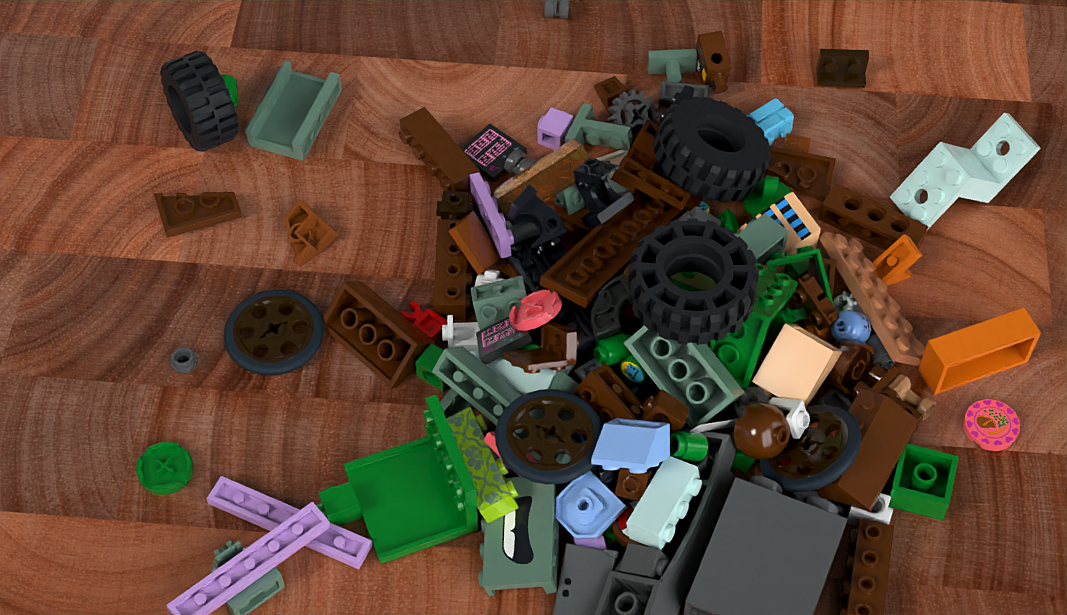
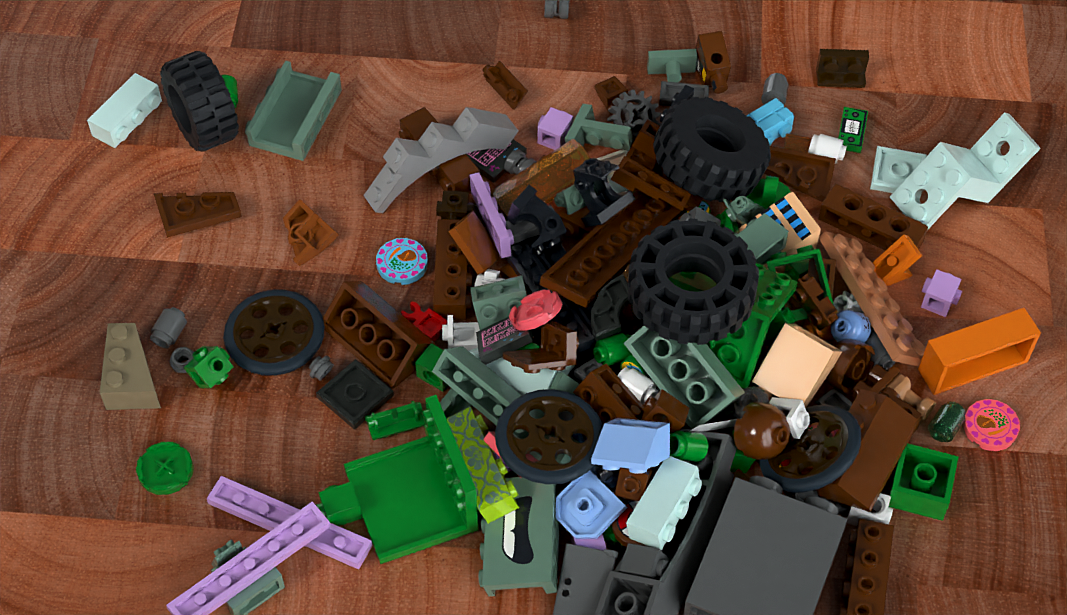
none -> light aqua brick [87,73,162,148]
none -> dark tan wedge [100,323,161,410]
none -> dark grey brick [150,307,187,349]
none -> green brick [183,346,234,388]
none -> dark grey plate [309,355,334,381]
none -> pearl dark grey tile [316,359,394,430]
none -> light grey arch [363,107,519,213]
none -> green hinge [365,401,426,440]
none -> medium azure tile [376,238,428,285]
none -> reddish brown hinge [482,61,528,110]
none -> white brick [618,367,658,404]
none -> sand green hinge [723,196,765,226]
none -> dark grey brick [761,73,789,105]
none -> white brick [808,134,847,164]
none -> tile [838,107,868,153]
none -> light aqua tile [870,146,927,197]
none -> lavender brick [921,270,963,317]
none -> clear green brick [928,401,966,442]

